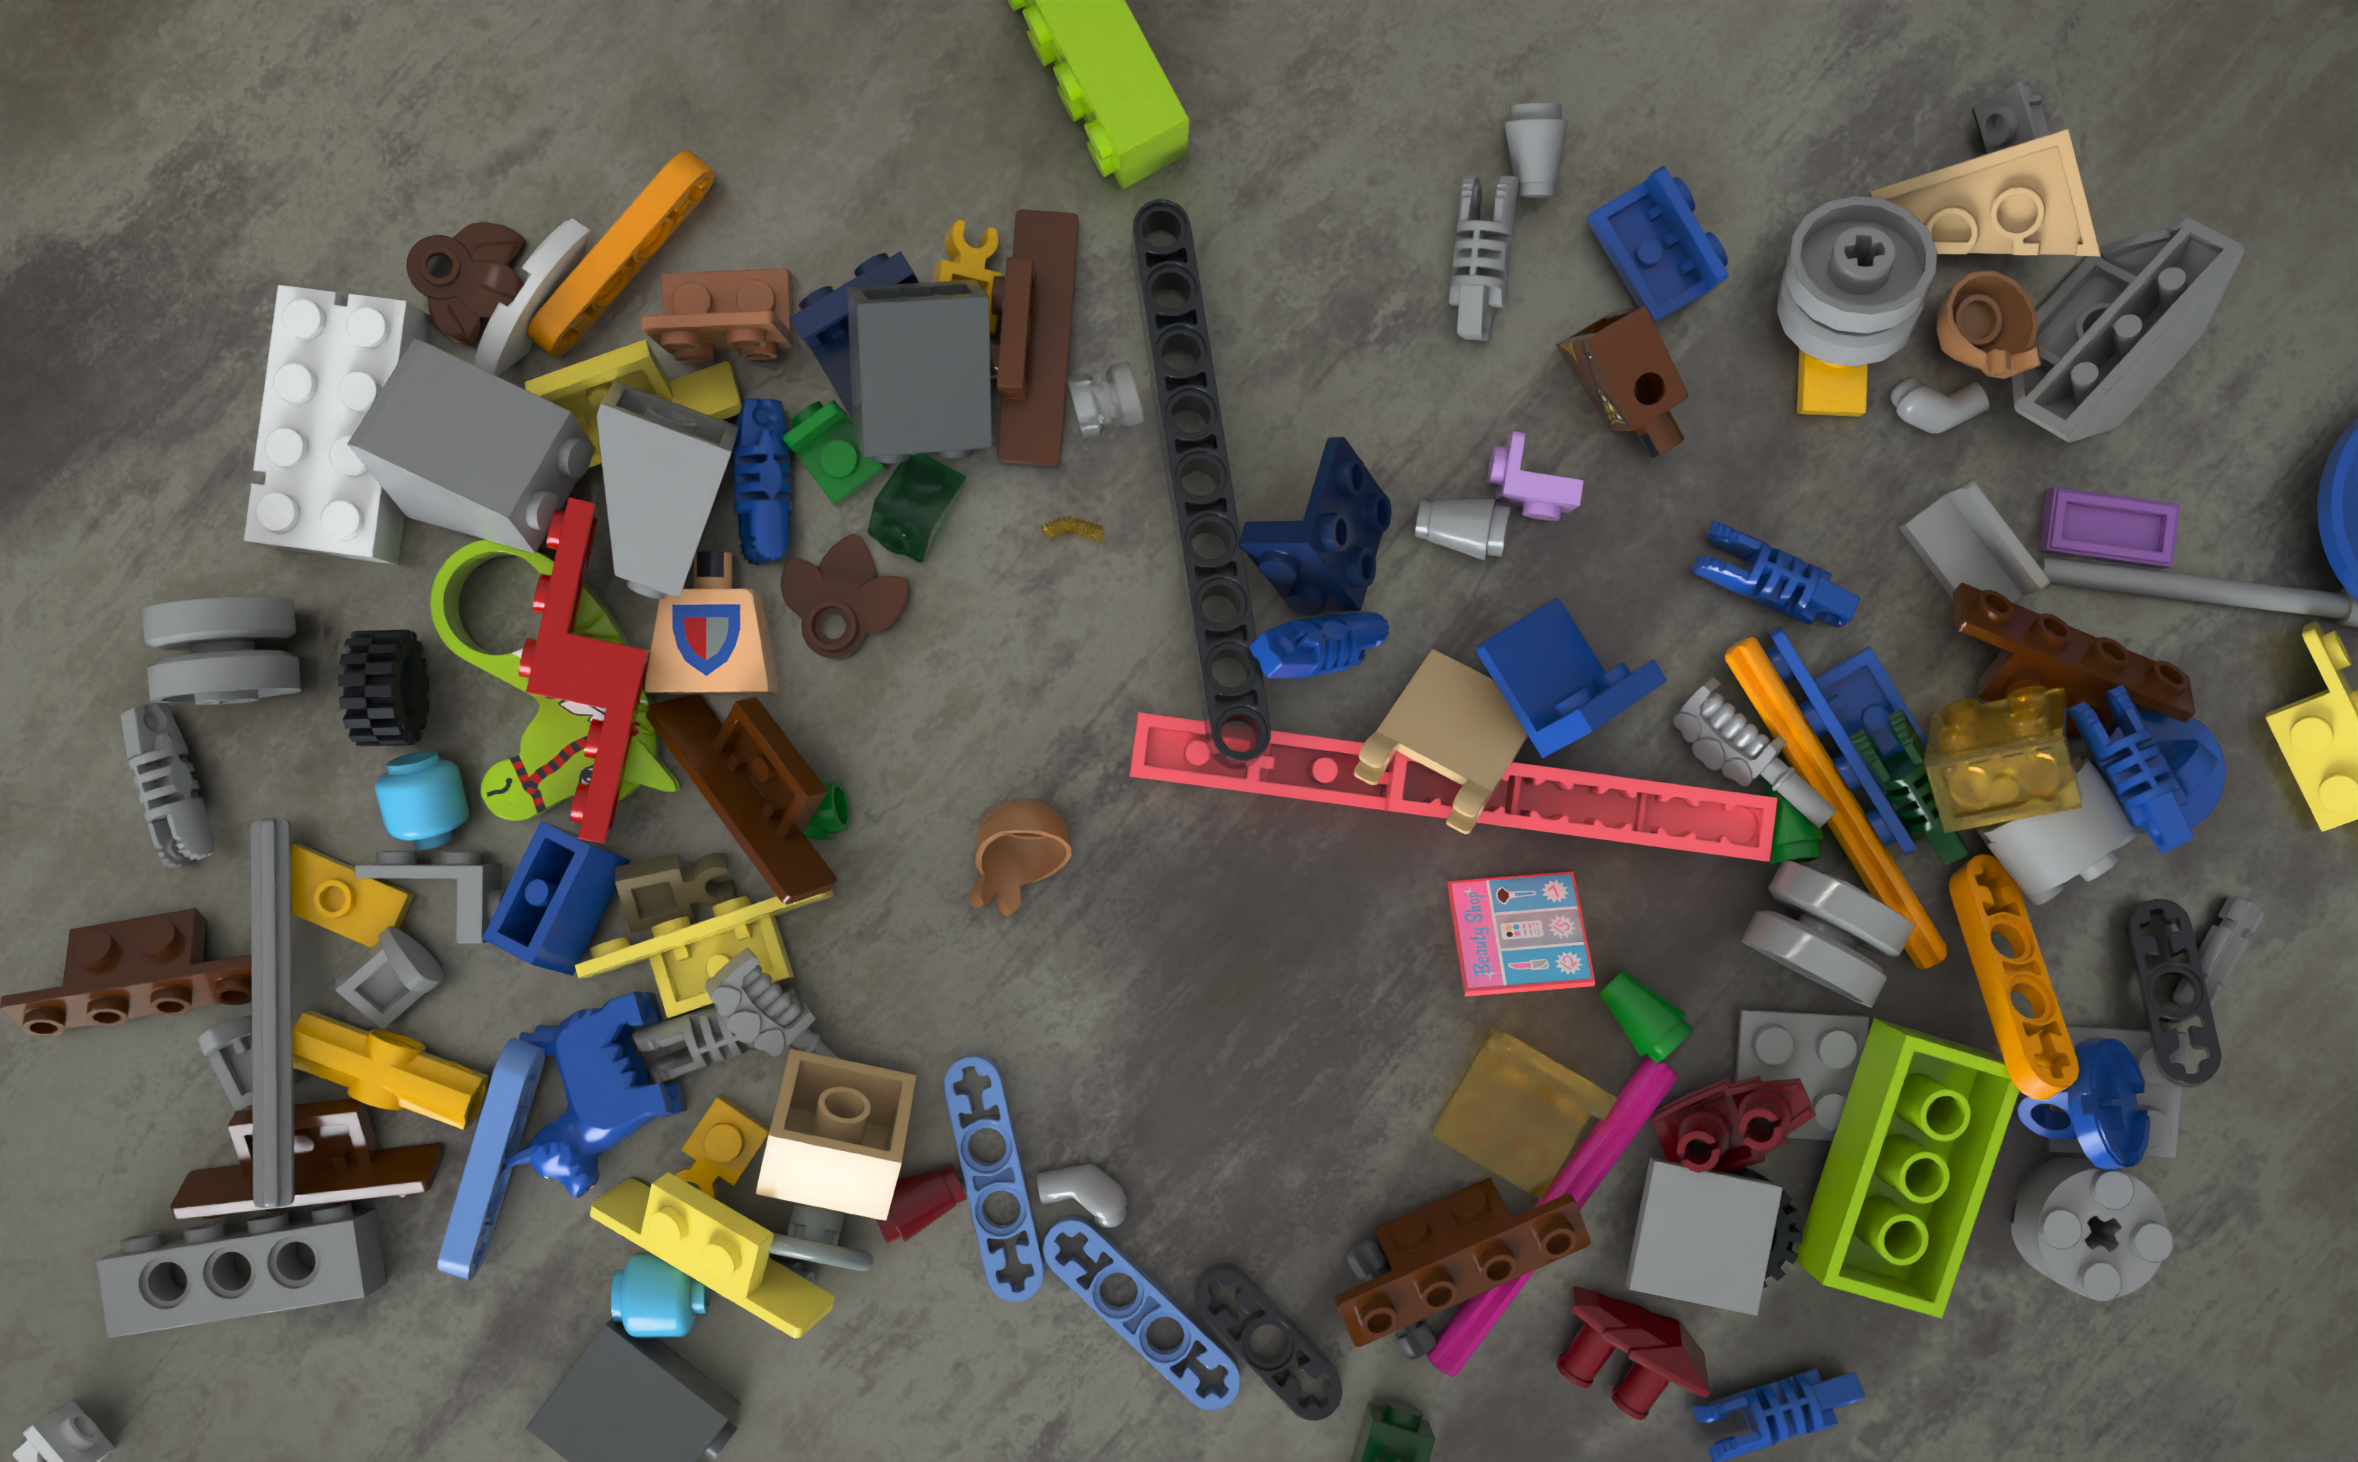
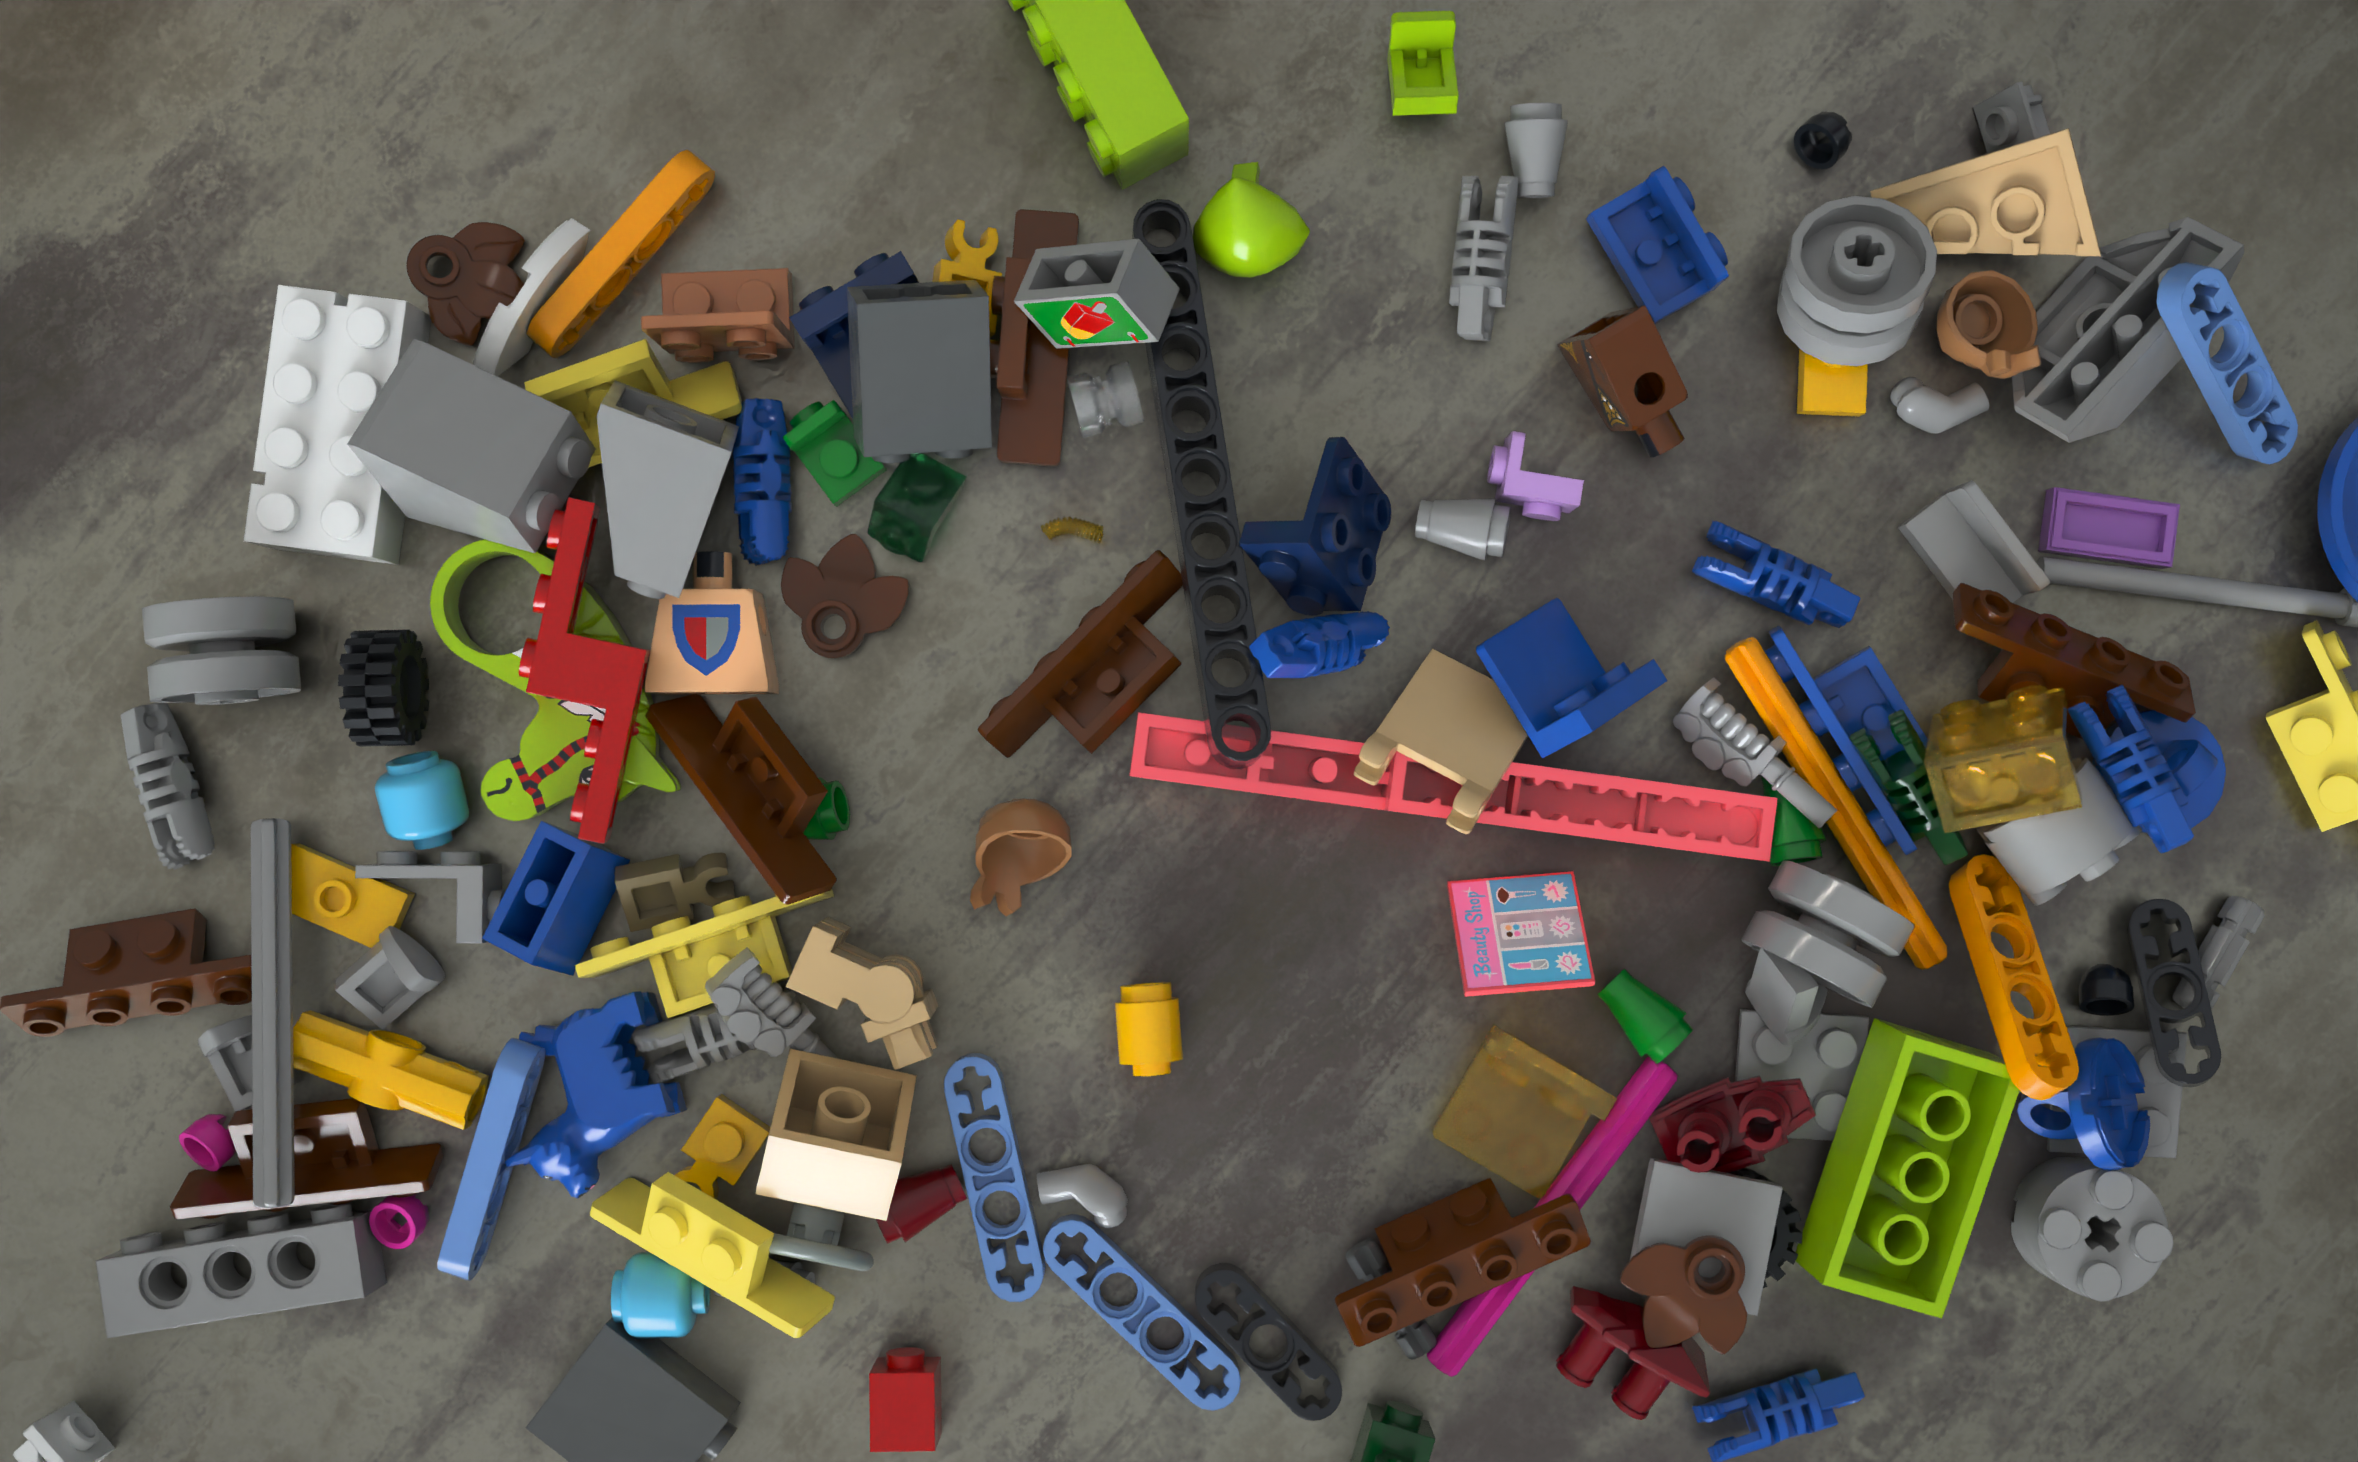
none -> dark pink hinge [179,1114,236,1171]
none -> dark pink hinge [369,1194,429,1249]
none -> tan hips [785,917,938,1070]
none -> red brick [869,1347,942,1452]
none -> reddish brown bracket [978,550,1183,758]
none -> light grey brick [1014,239,1180,349]
none -> yellow brick [1115,982,1183,1076]
none -> lime piece [1193,162,1310,277]
none -> lime bracket [1387,11,1459,116]
none -> reddish brown plate [1619,1235,1747,1355]
none -> light grey tile [1745,948,1828,1046]
none -> black hinge [1794,112,1852,169]
none -> black hinge [2079,964,2134,1016]
none -> medium blue beam [2156,262,2298,465]

